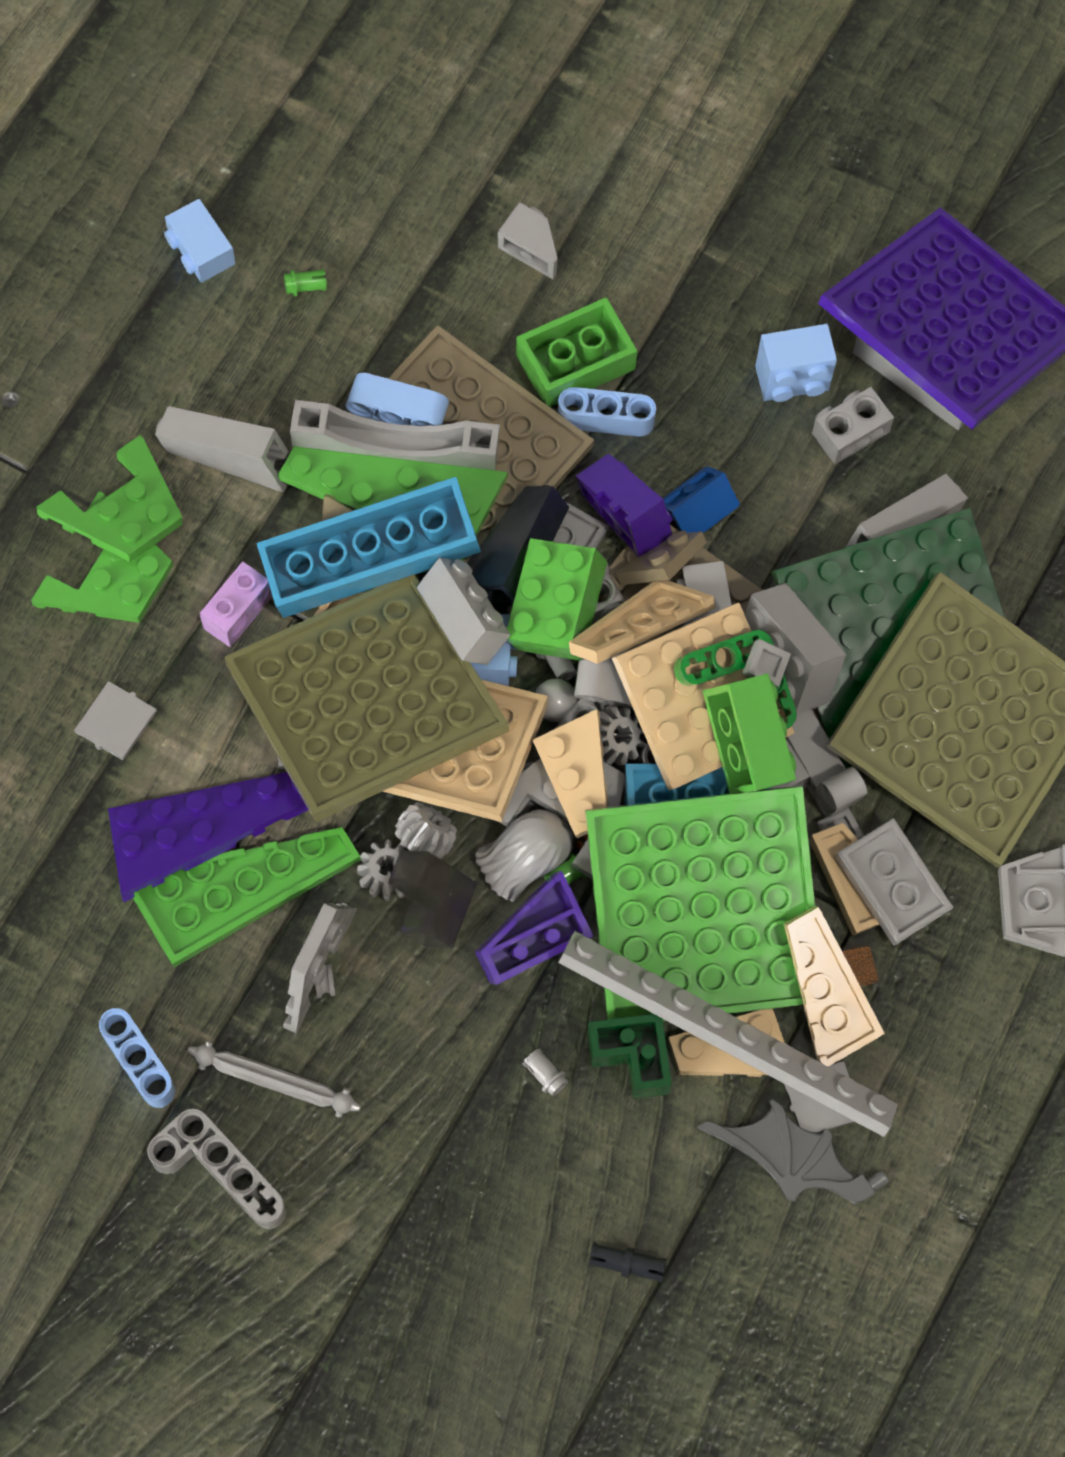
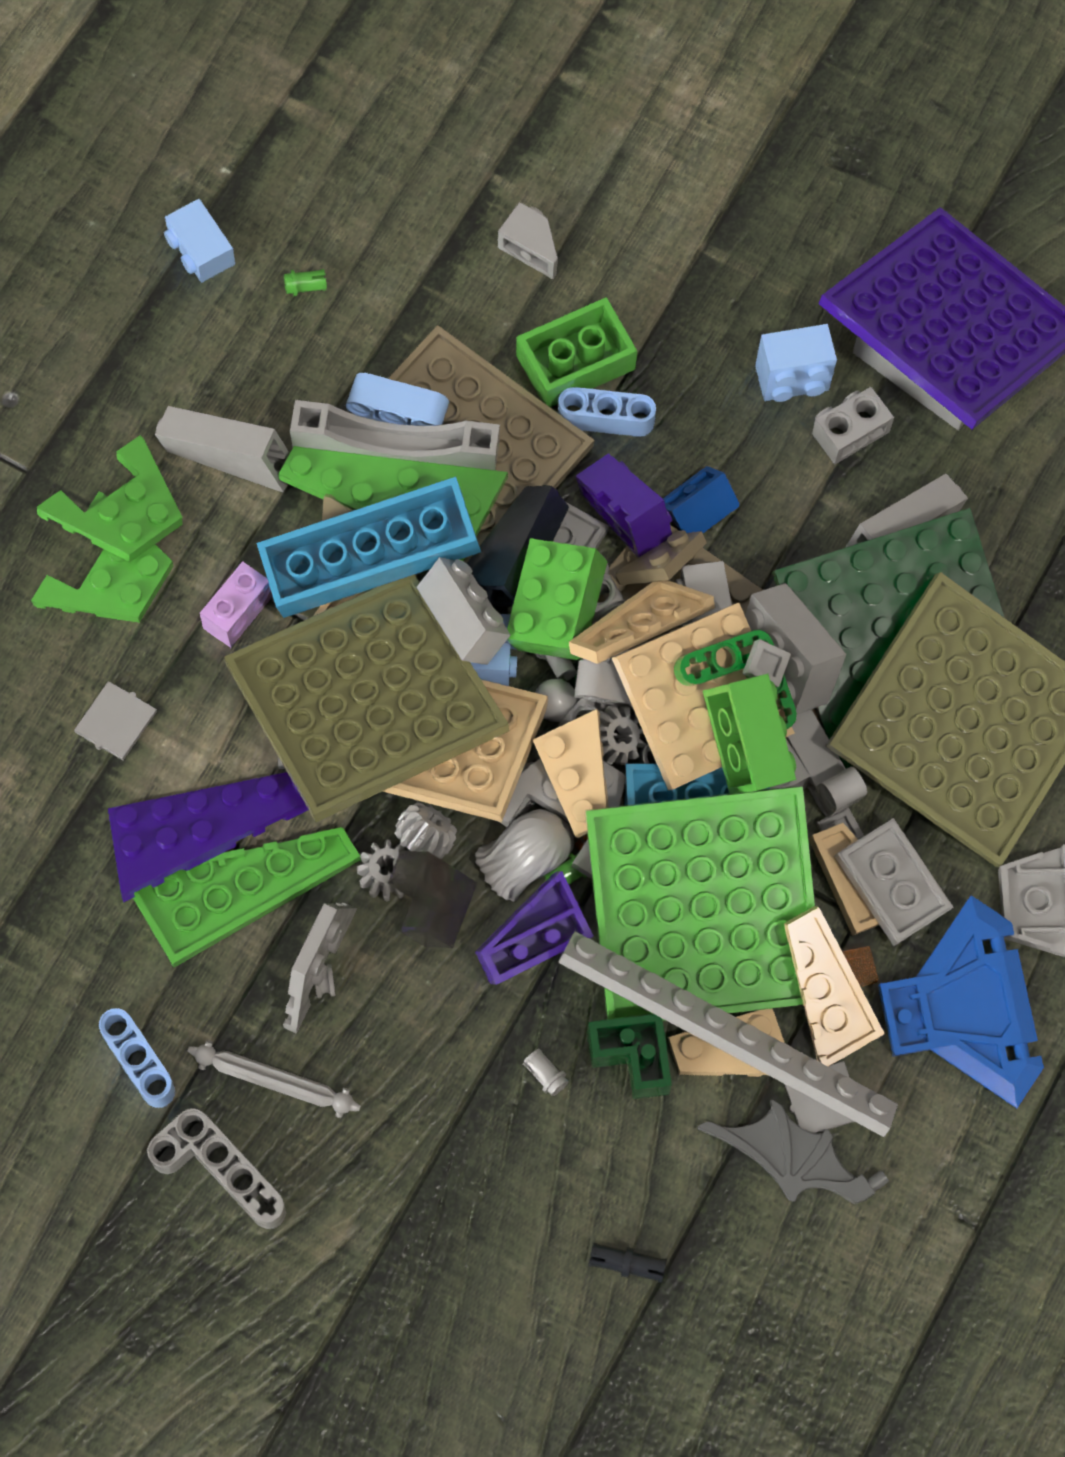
none -> blue plate [878,895,1044,1109]

